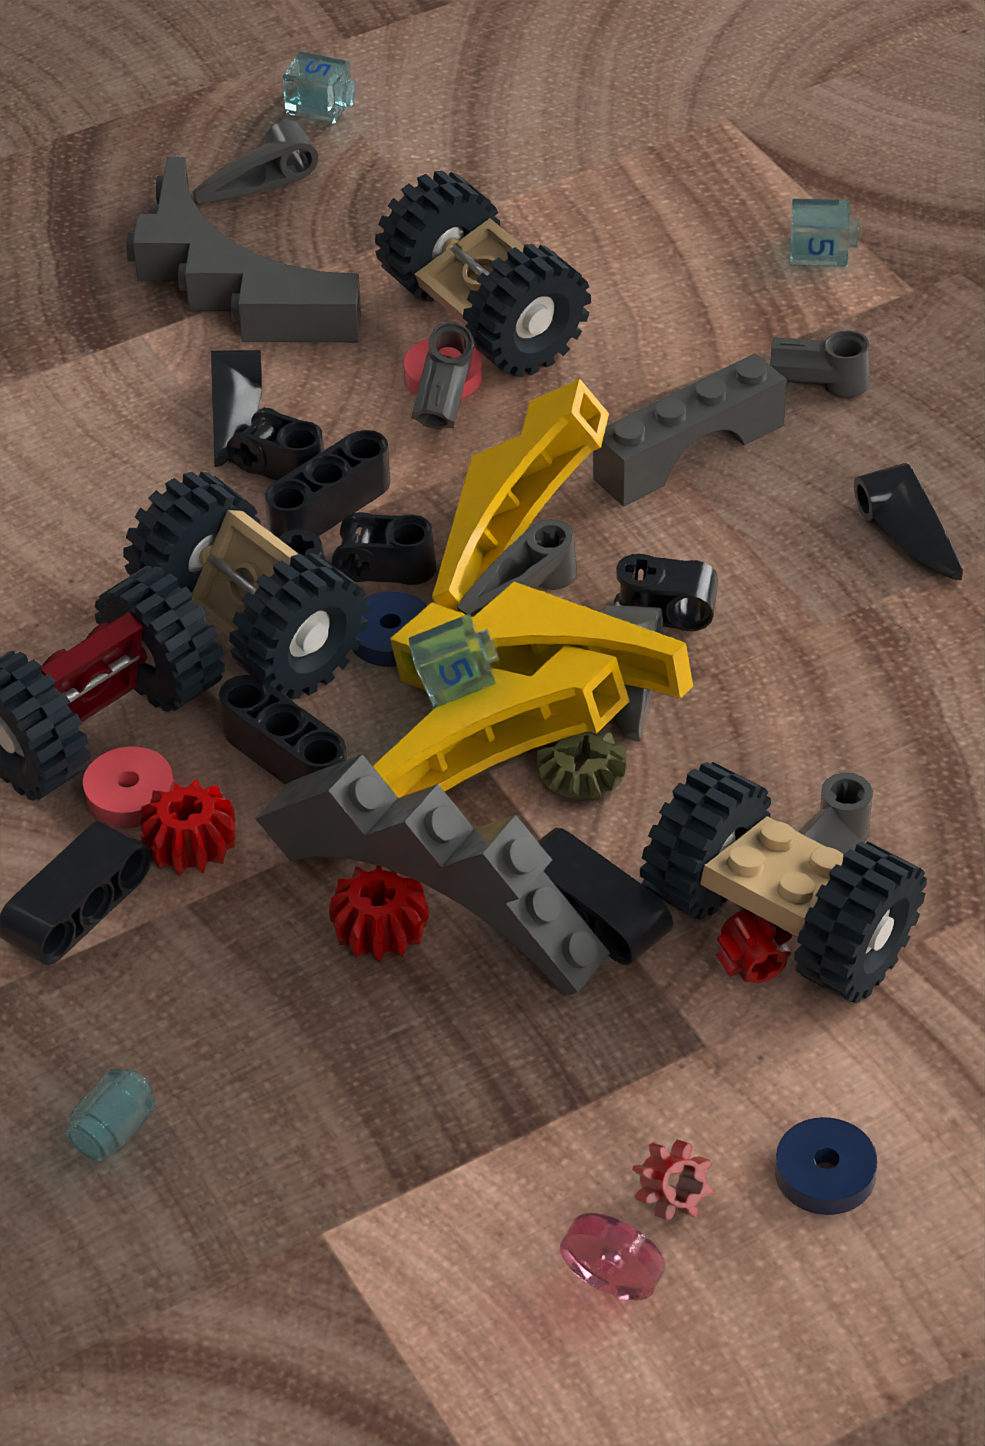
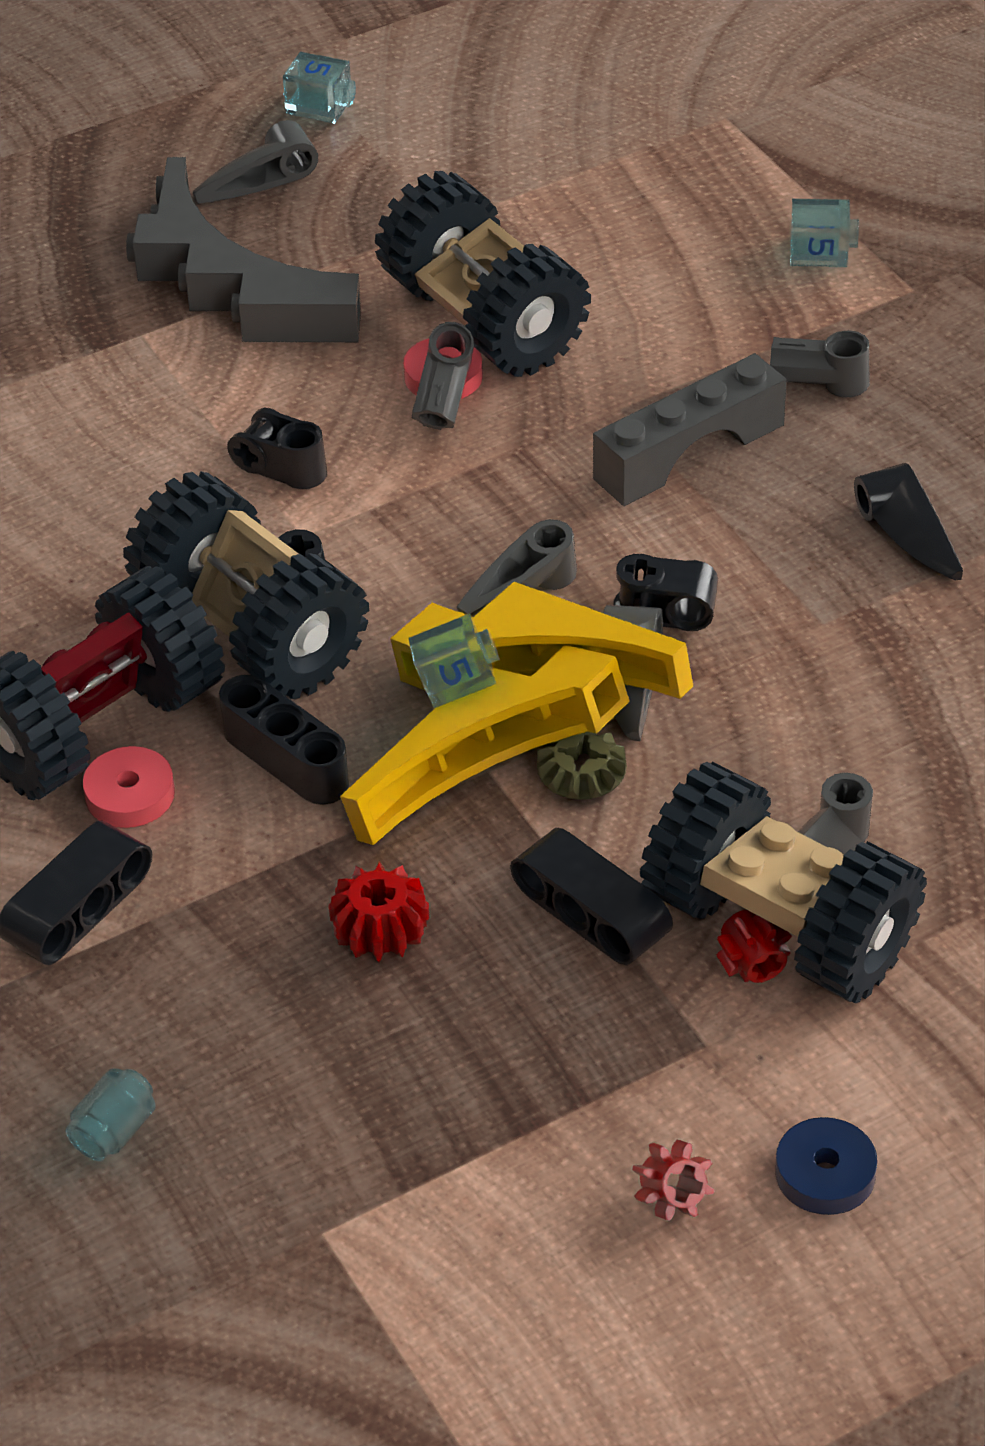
red gear [139,778,237,876] -> none
black piece [211,350,262,467] -> none
dark grey arch [255,754,610,996] -> none
black beam [265,430,391,538] -> none
black piece [331,512,436,585] -> none
dark blue piece [353,591,428,667] -> none
yellow arch [432,379,609,612] -> none
clear pink piece [560,1213,666,1300] -> none

